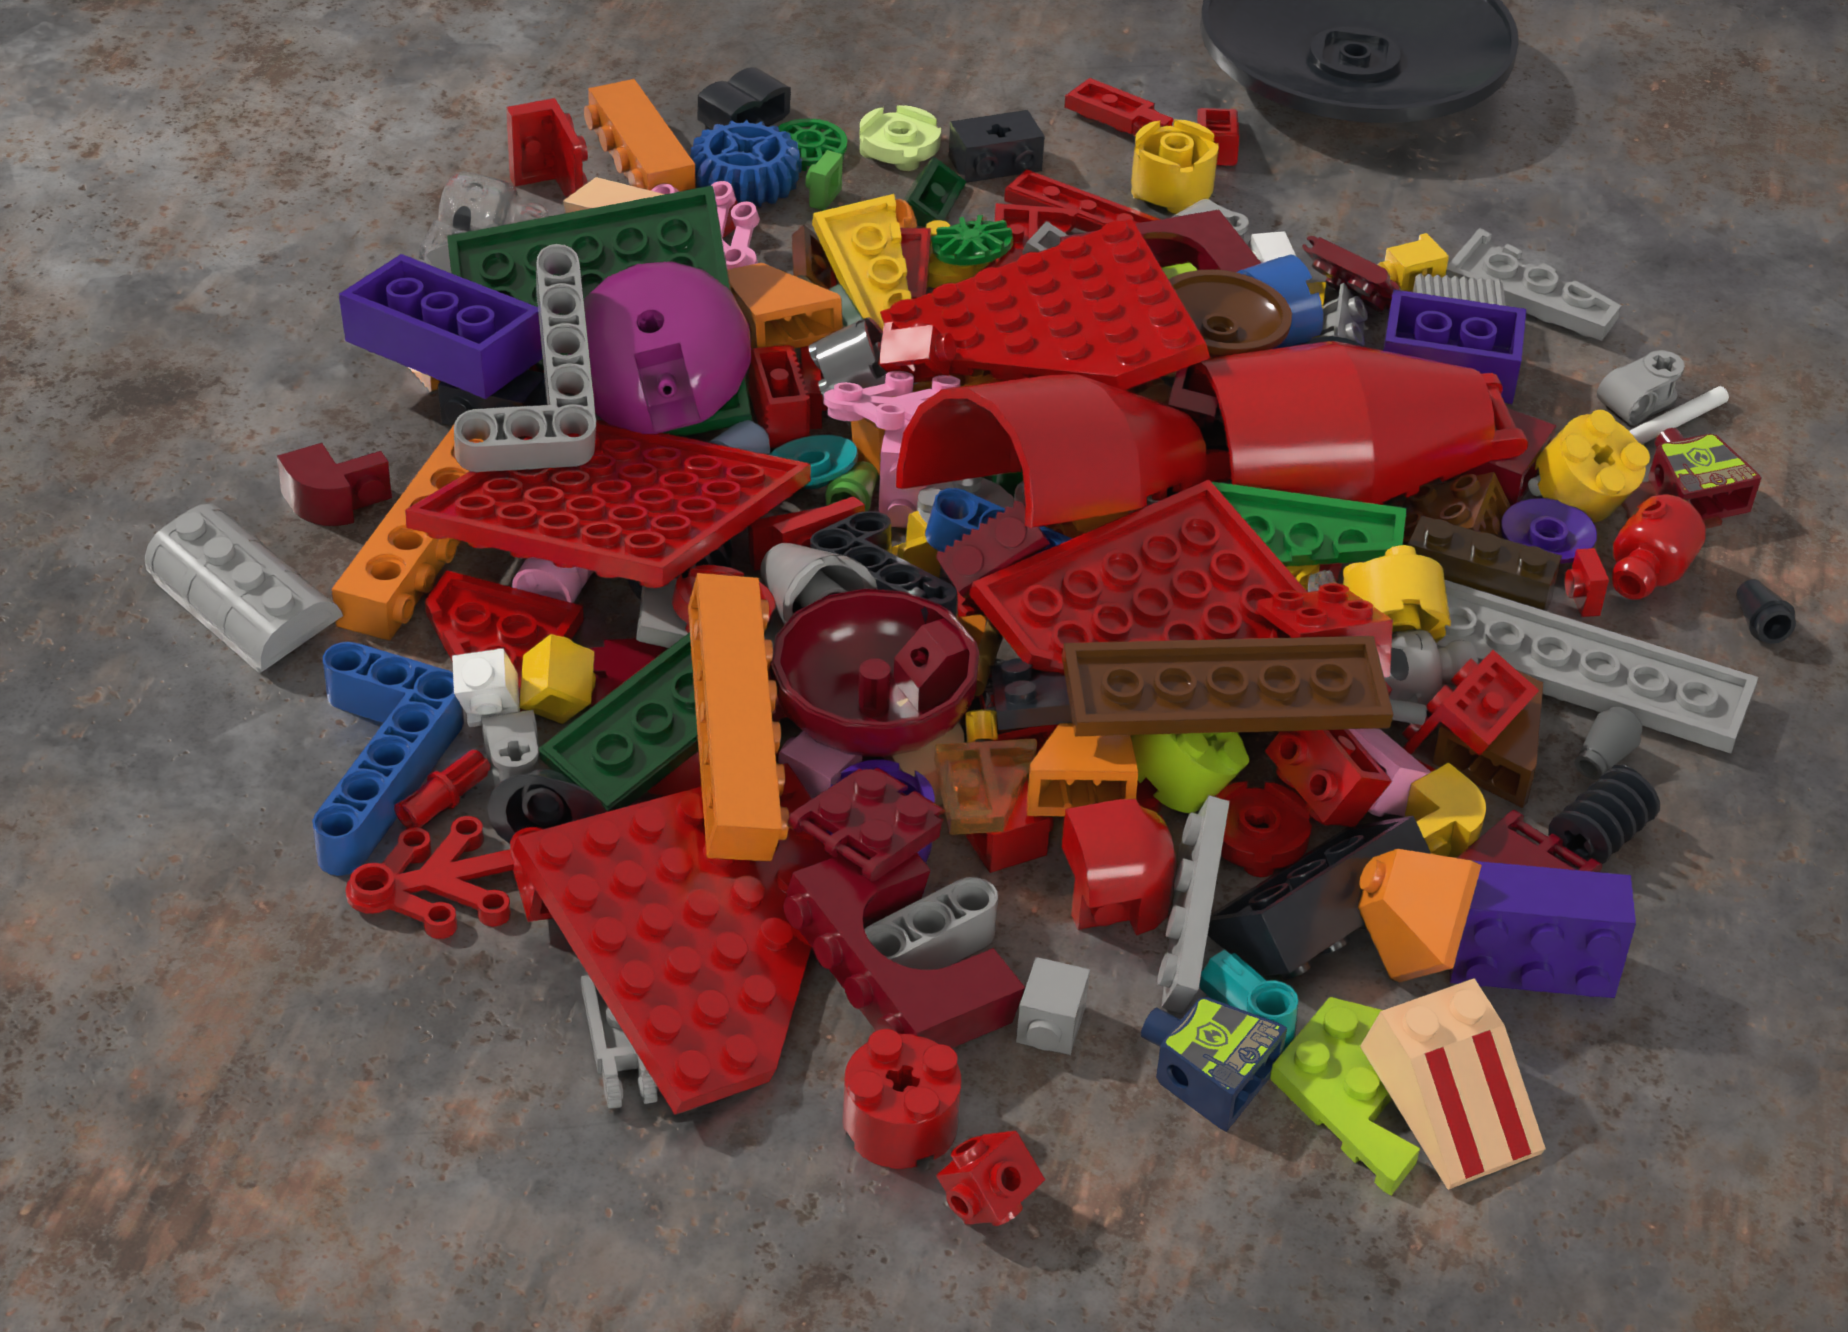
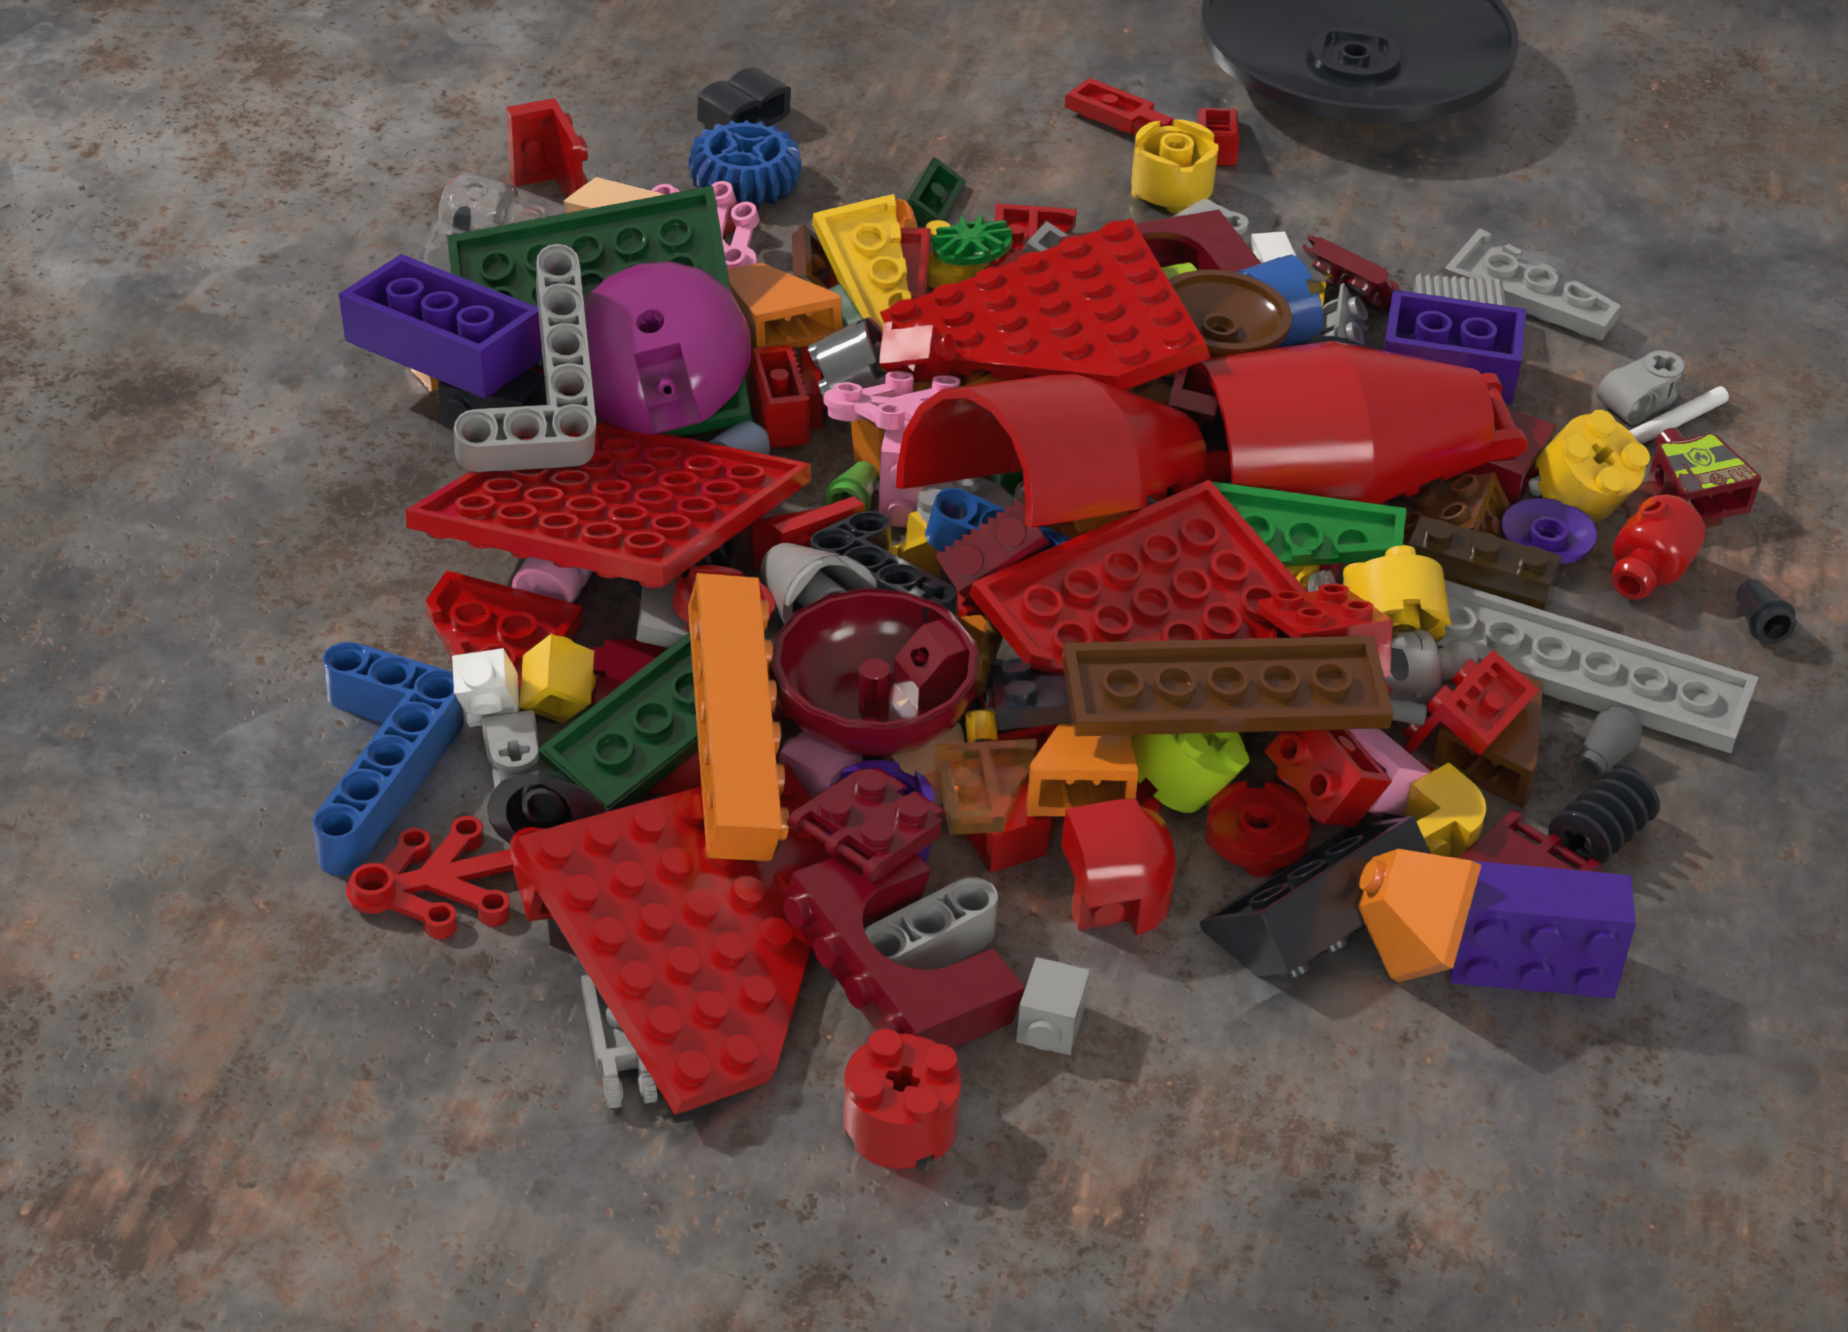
light grey container [145,503,343,673] -> none
dark red brick [277,443,392,526] -> none
orange brick [332,424,484,641] -> none
red axle [394,750,491,829] -> none
orange brick [584,79,695,192] -> none
teal dish [770,435,858,489] -> none
green wheel [778,118,848,171] -> none
bright green plate [805,150,843,211] -> none
yellowish green plate [859,105,941,171] -> none
red brick [936,1131,1046,1226] -> none
black brick [948,110,1045,183] -> none
red tile [1004,170,1160,232] -> none
torso [1141,997,1287,1132] -> none
light grey wing [1157,796,1230,1014] -> none
teal piece [1199,950,1299,1051] -> none
lime wing [1270,997,1420,1196] -> none
light nougat slope [1360,978,1546,1190] -> none
yellow brick [1377,233,1449,292] -> none
red plate [1565,548,1609,617] -> none

